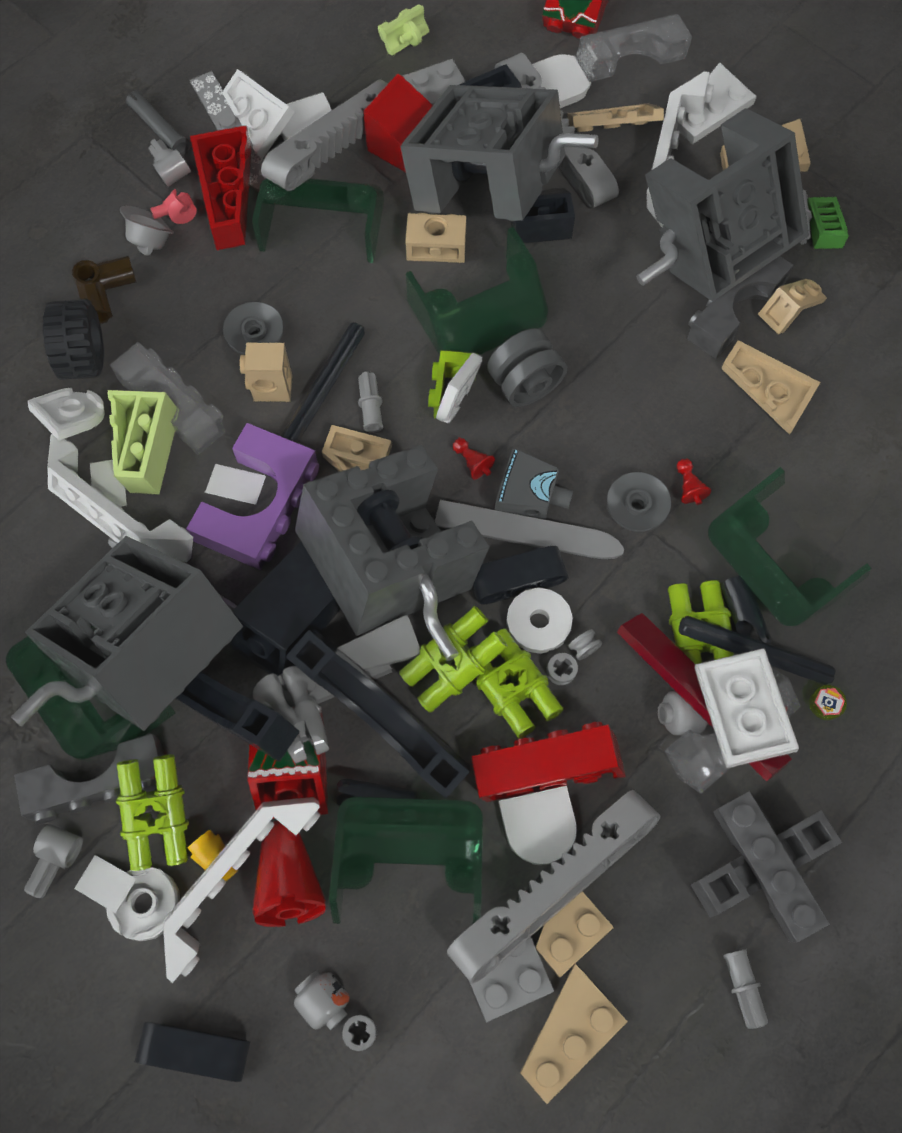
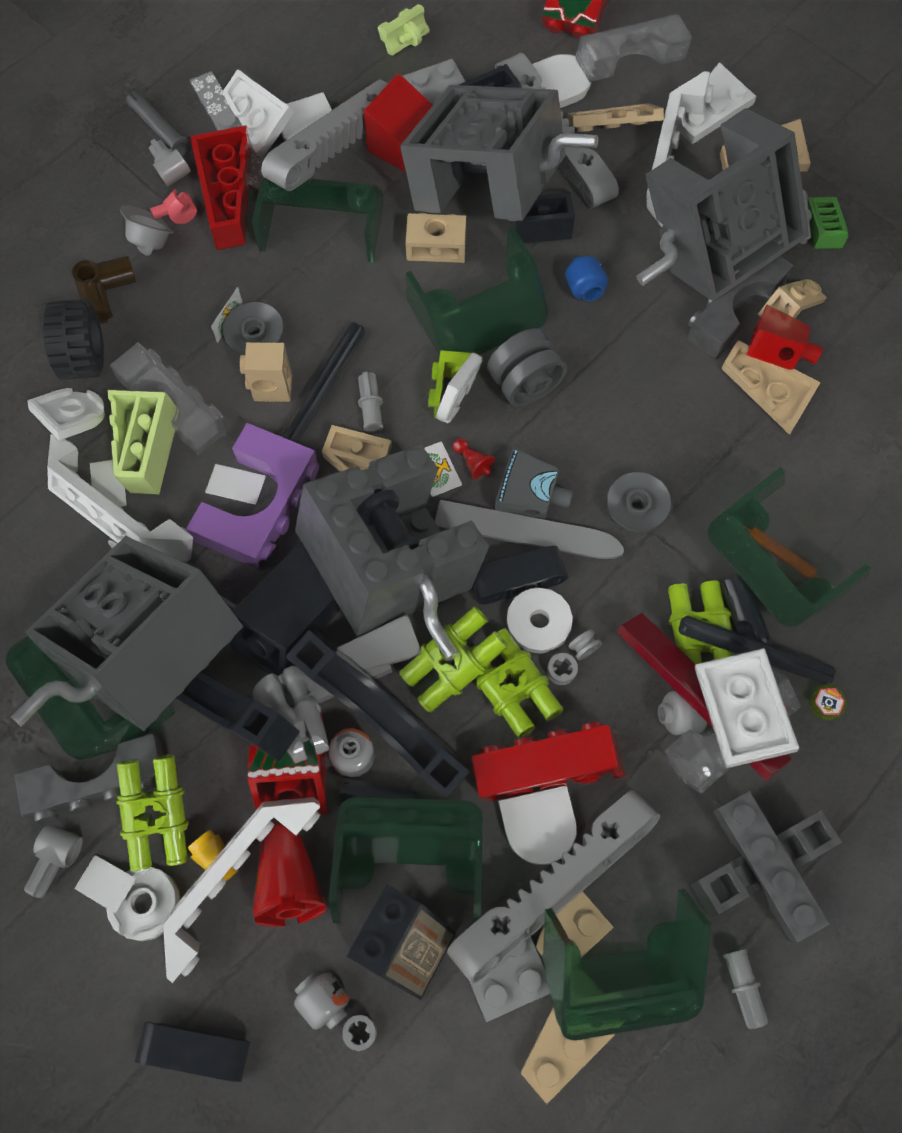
red piece [676,458,711,505] -> none
none -> white sticker [211,287,243,343]
none -> light grey head [328,728,375,777]
none -> slope [346,884,456,1000]
none -> white sticker [425,441,462,497]
none -> clear green windscreen [543,889,711,1041]
none -> blue head [565,256,608,302]
none -> orange piece [743,526,823,580]
none -> red torso [746,305,823,370]

